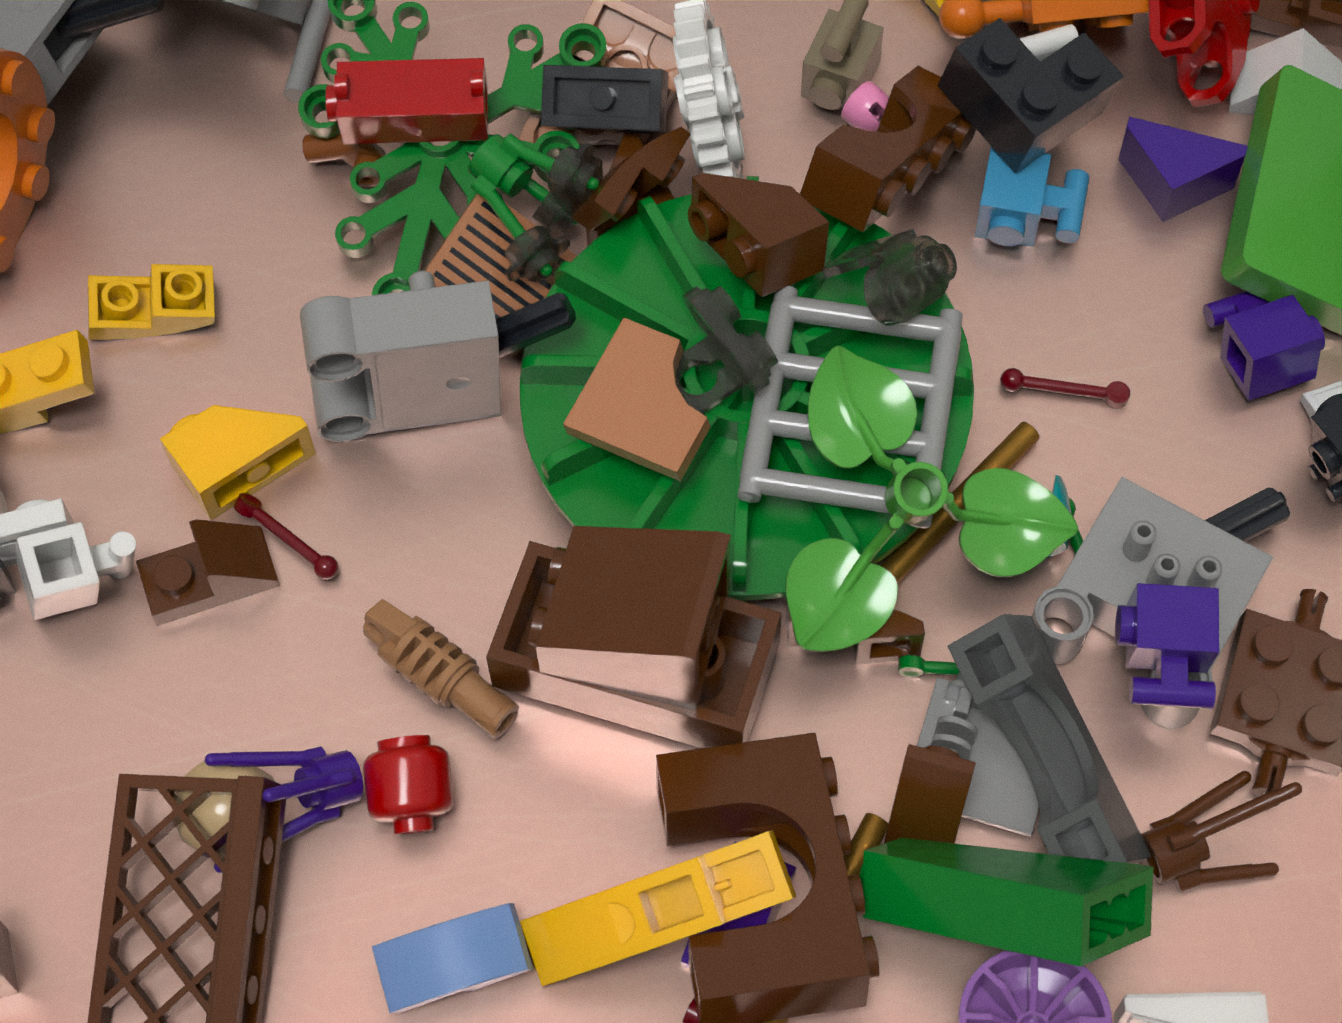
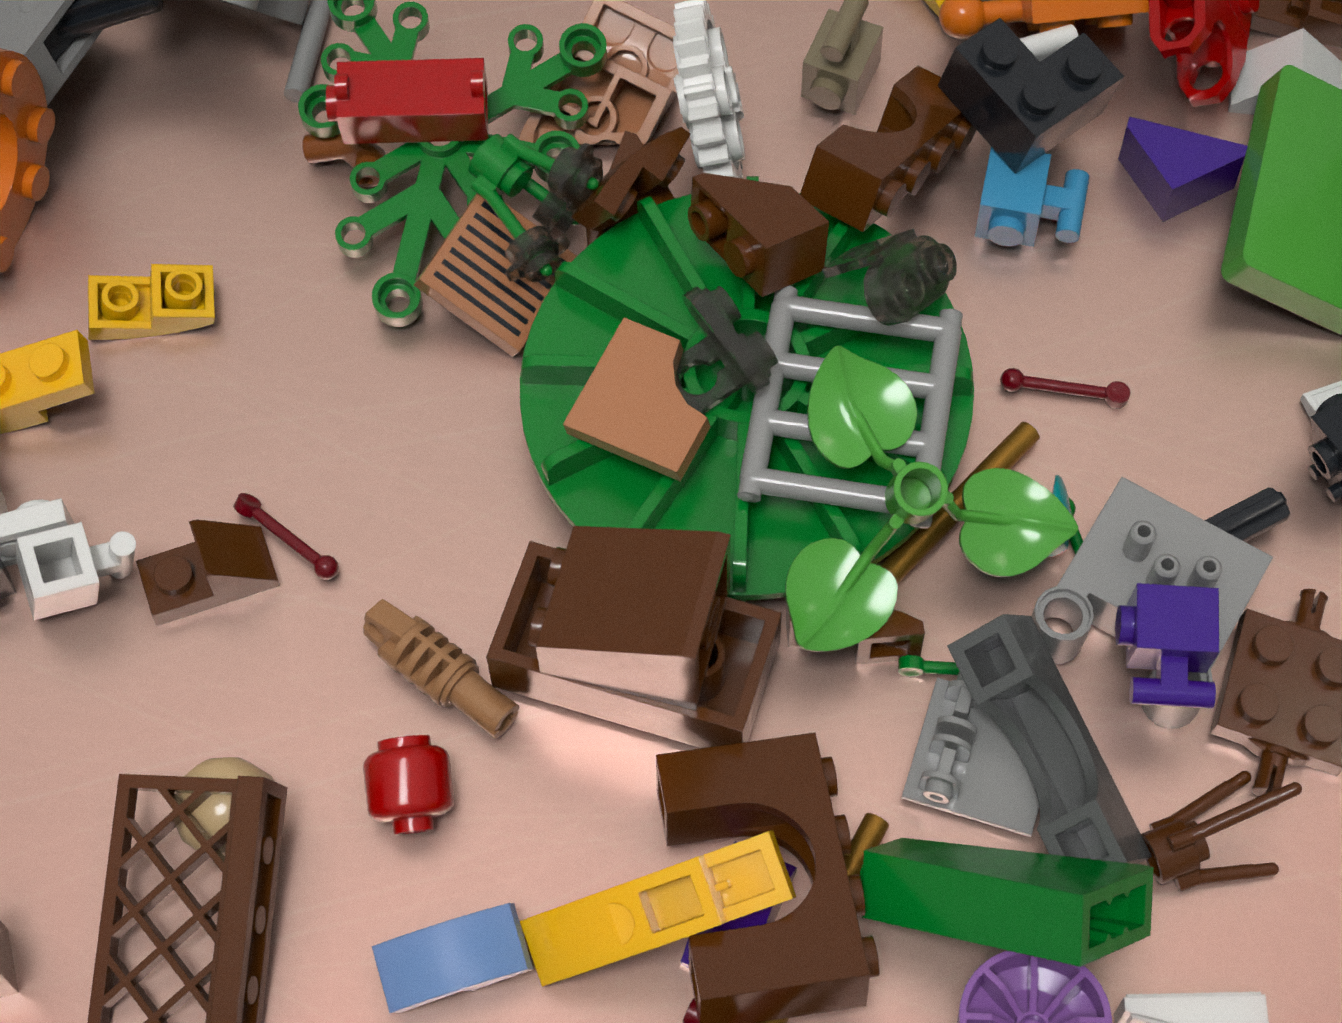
yellow slope [159,405,316,520] -> none
dark purple plant [205,746,363,873] -> none
light grey piece [300,270,576,442] -> none
black plate [541,65,668,134] -> none
bright pink hinge [841,81,889,132] -> none
reddish brown slope [884,744,976,843] -> none
dark purple brick [1203,291,1325,401] -> none

